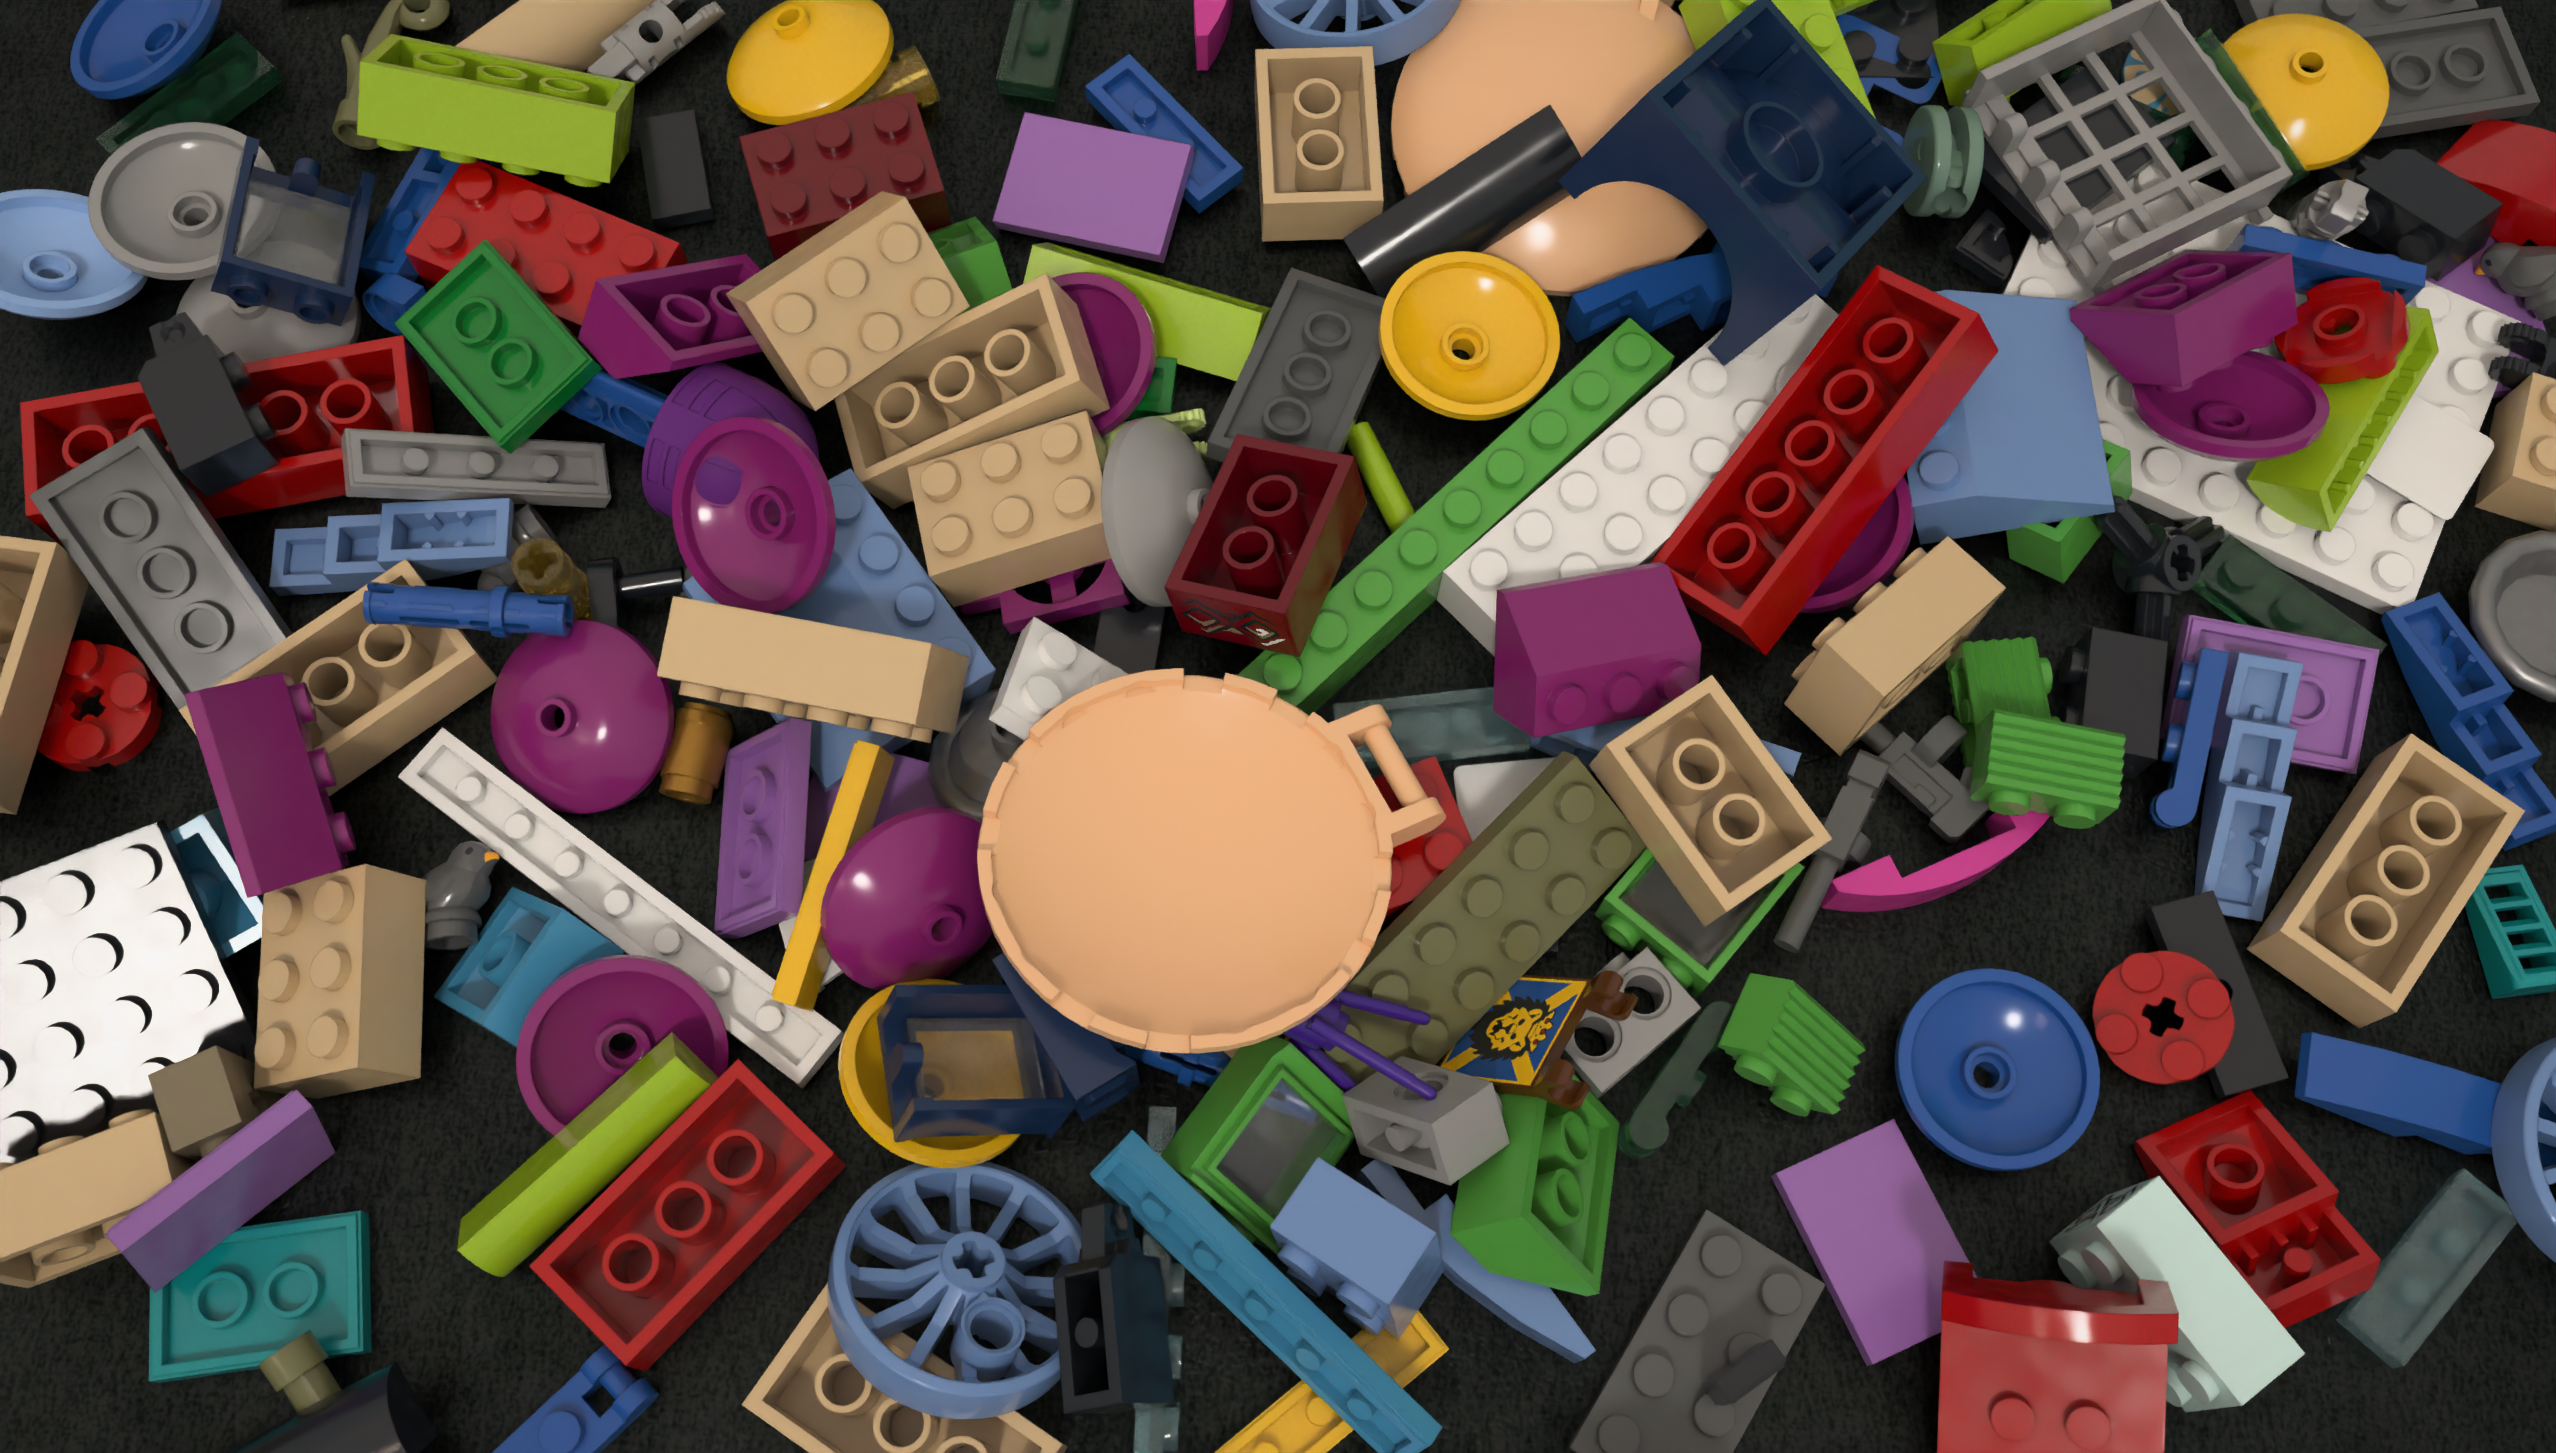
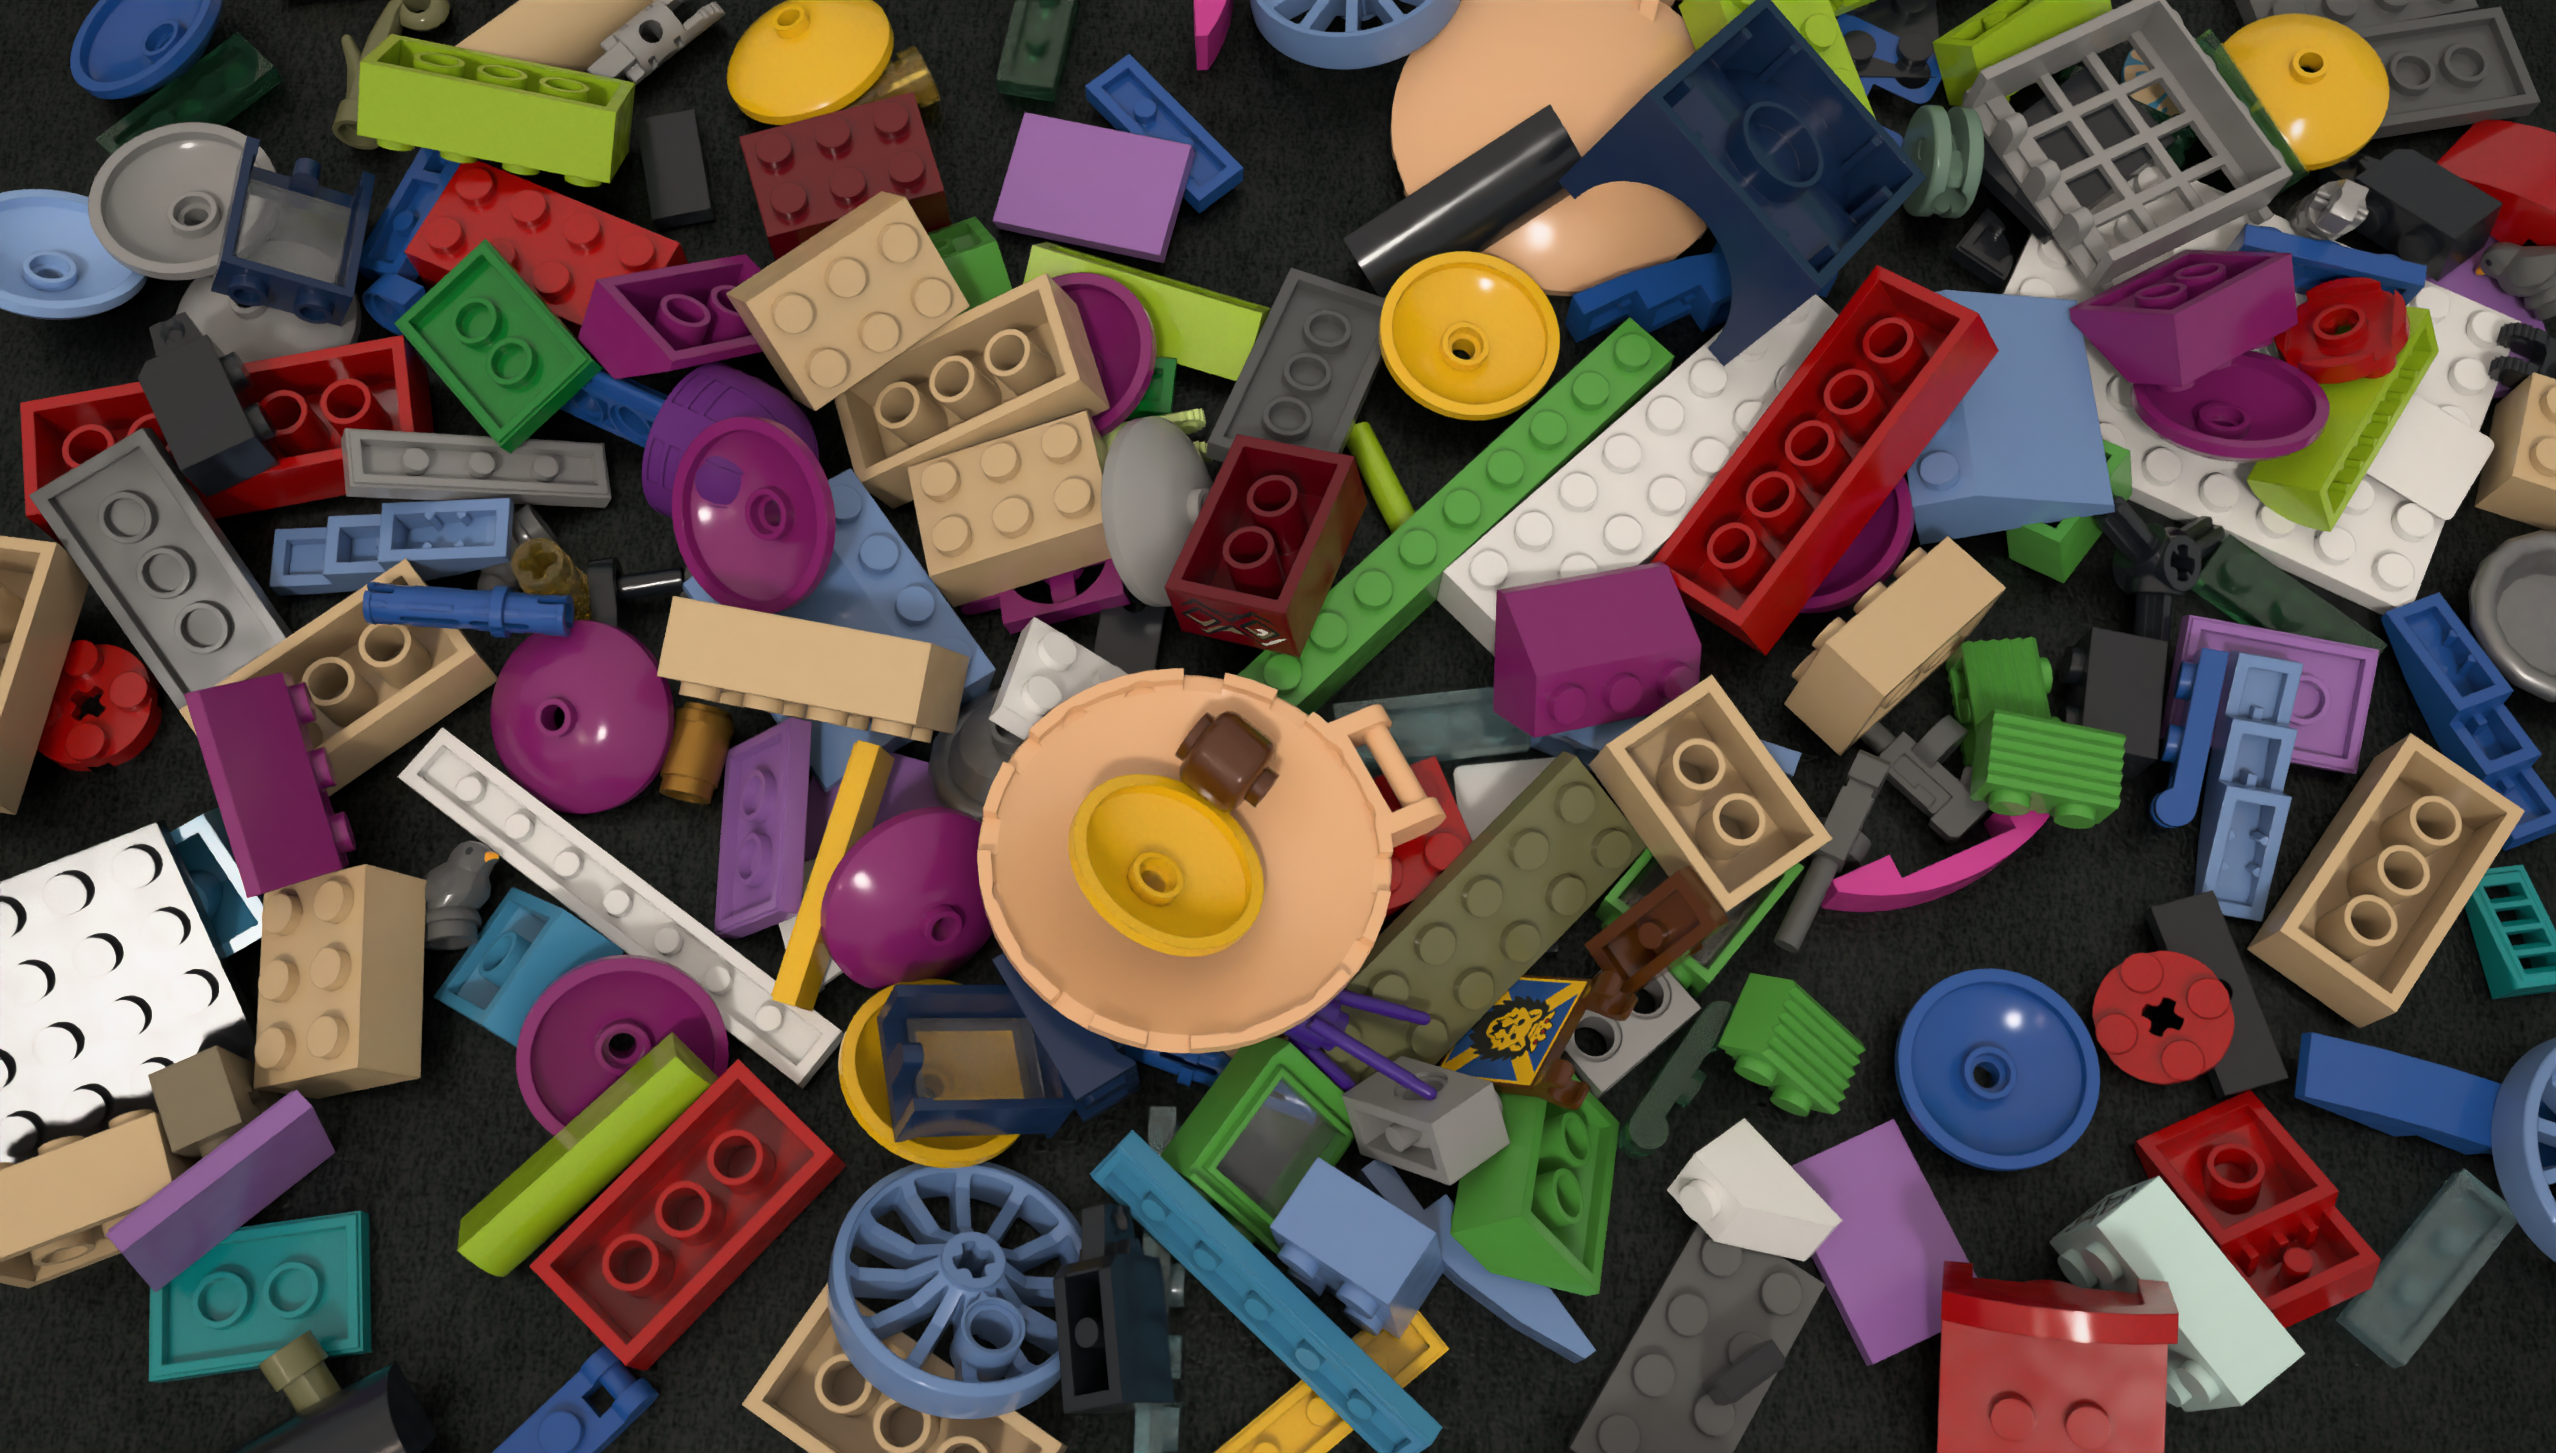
tan brick [1254,46,1384,242] -> none
none -> yellow dish [1068,774,1264,957]
none -> reddish brown head [1175,711,1280,812]
none -> reddish brown slope [1584,866,1731,994]
none -> white slope [1667,1118,1843,1261]

